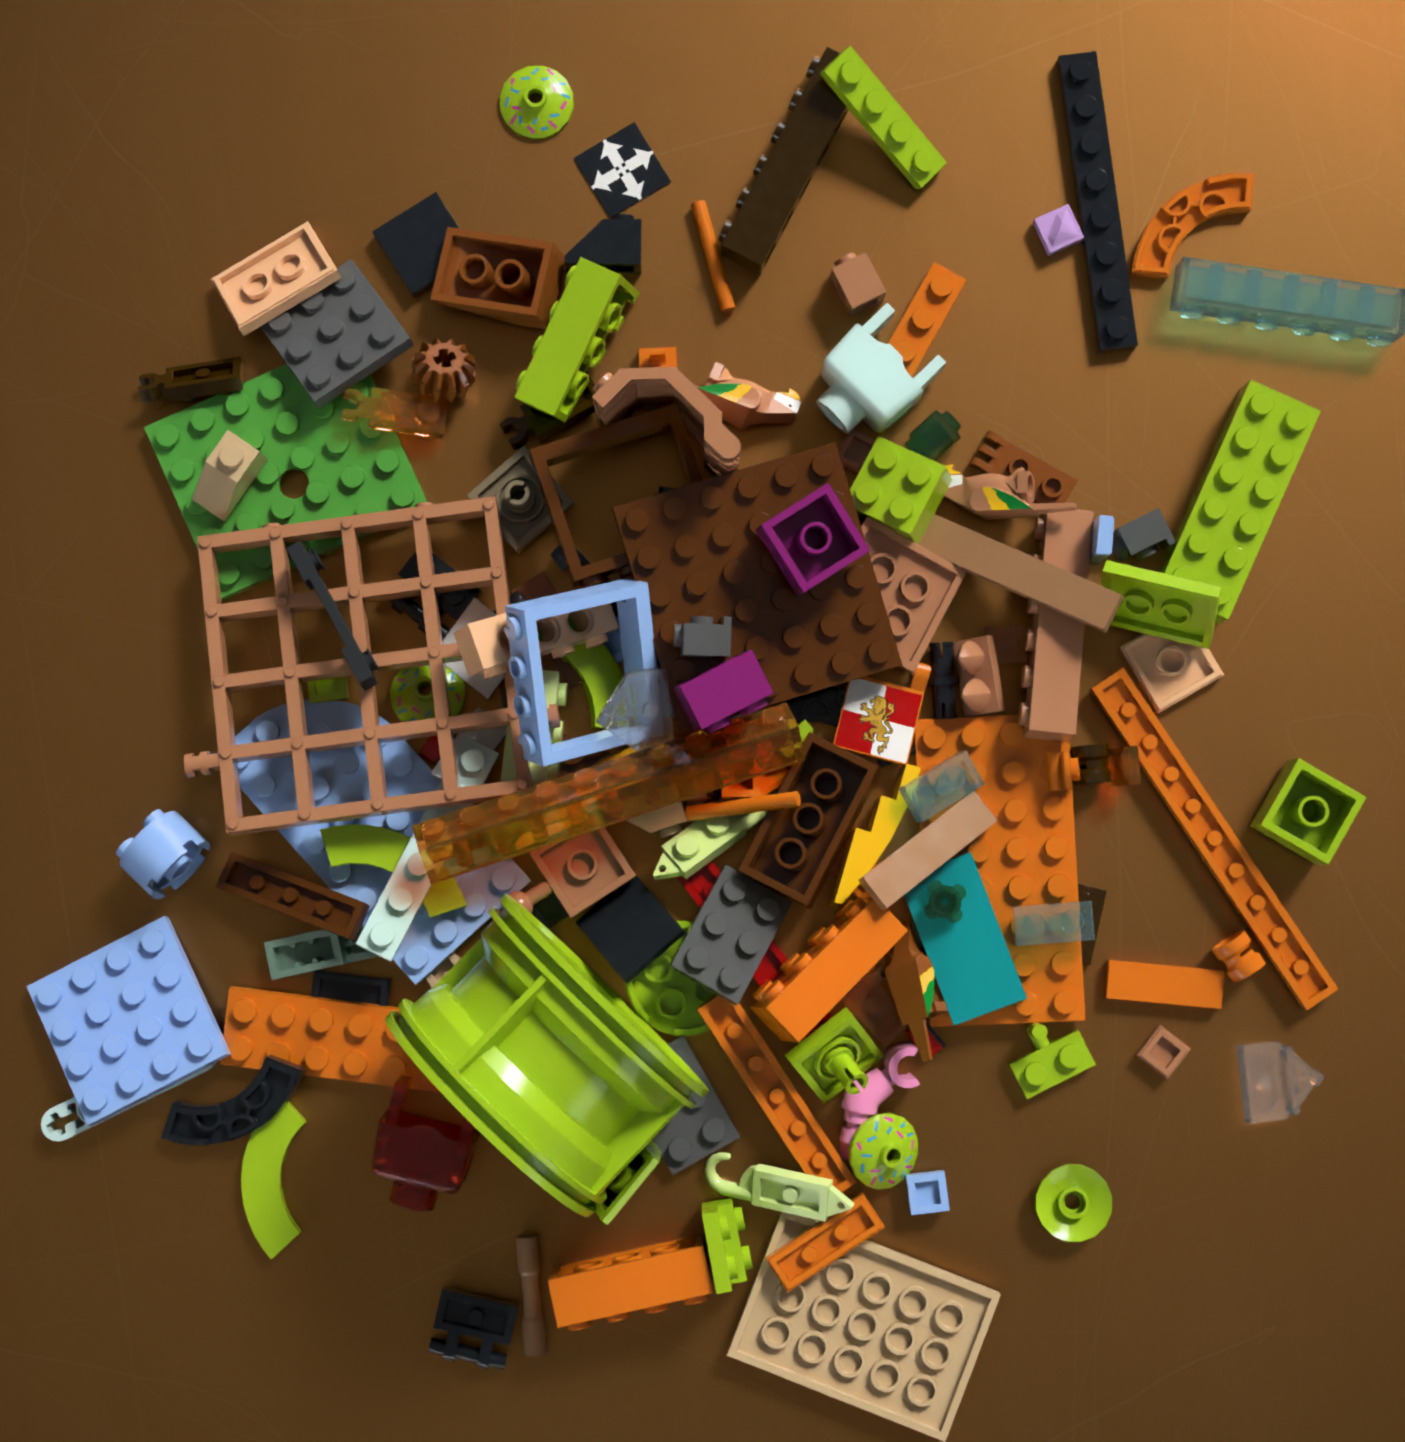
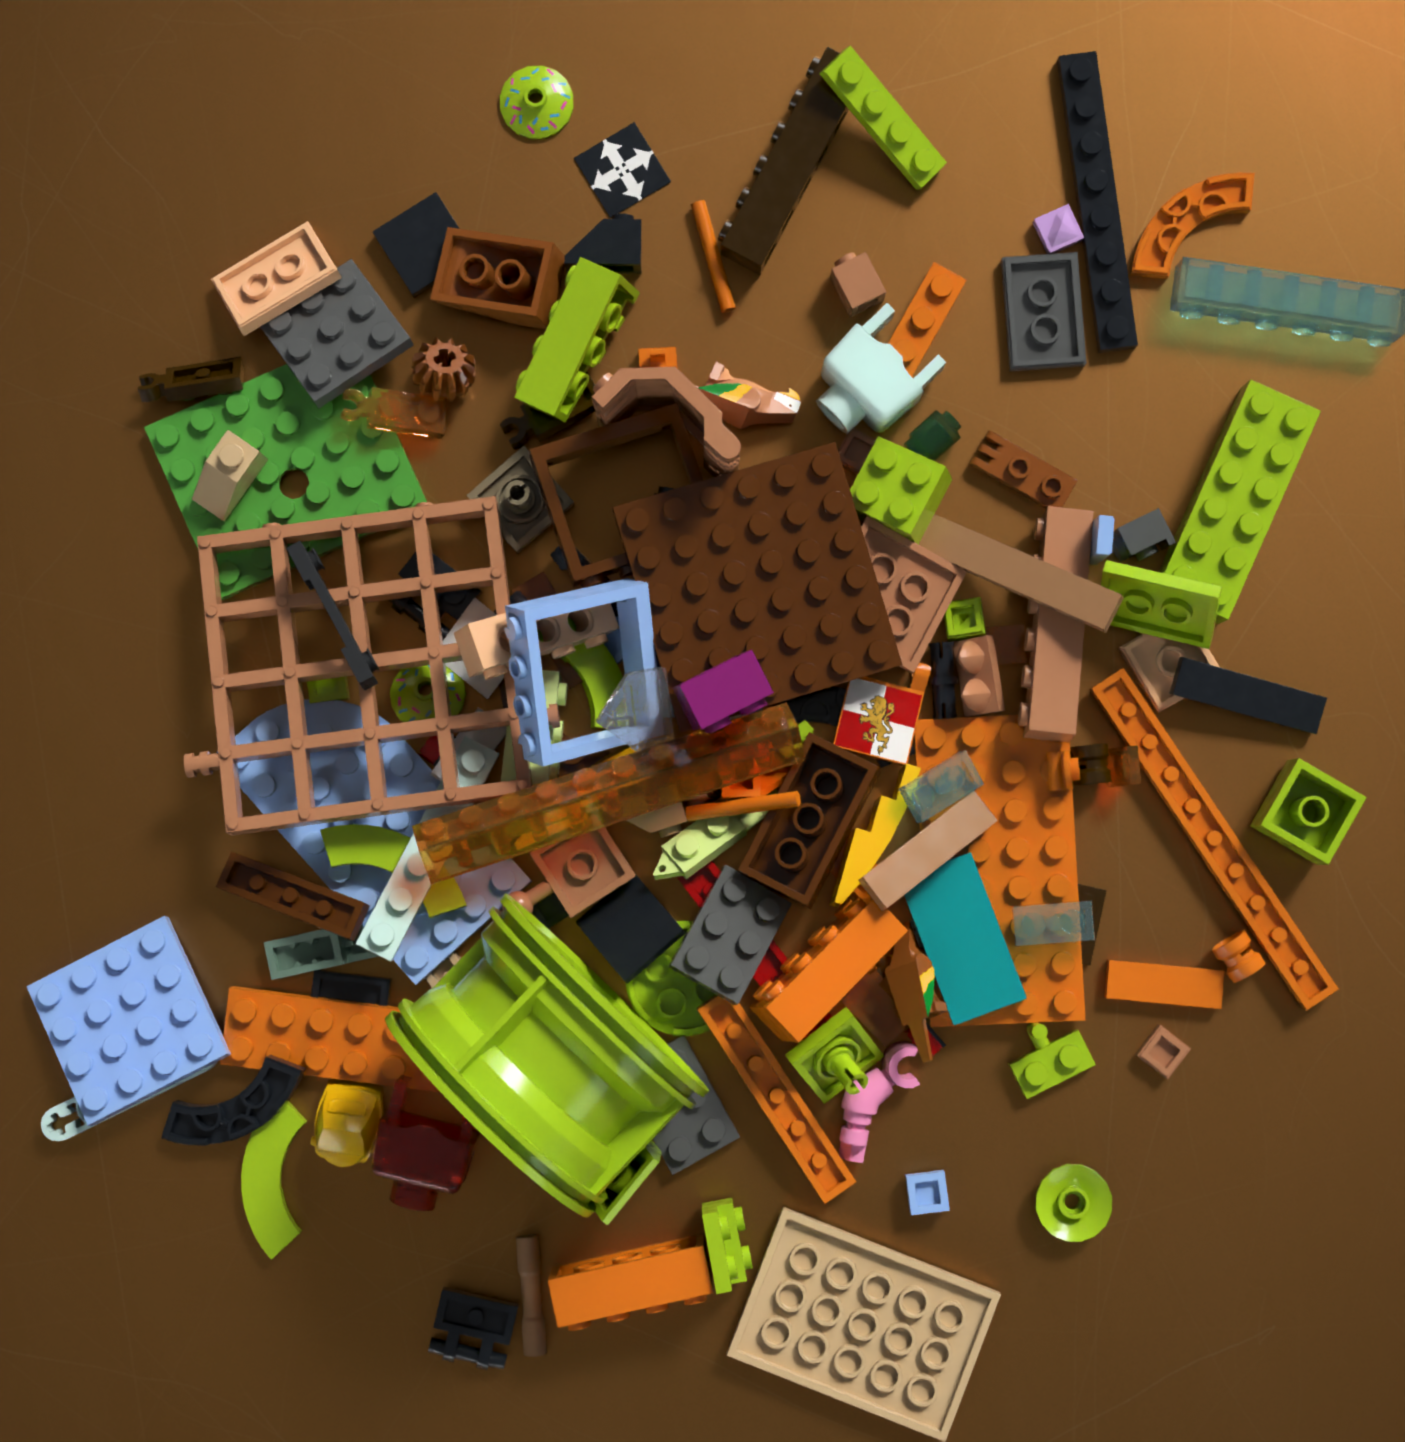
light blue brick [116,809,210,899] -> none
dark grey brick [673,616,732,658] -> none
yellowish green plate [704,1152,854,1222] -> none
magenta brick [755,483,871,596] -> none
orange tile [766,1192,885,1293] -> none
lime dish [849,1113,918,1190] -> none
clear green plate [924,881,966,923] -> none
nougat animal [943,464,1077,520] -> none
clear slope [1236,1041,1325,1123] -> none
none -> yellow helmet [310,1079,384,1167]
none -> lime tile [944,597,986,642]
none -> dark grey tile [1001,252,1087,372]
none -> black tile [1169,657,1327,734]

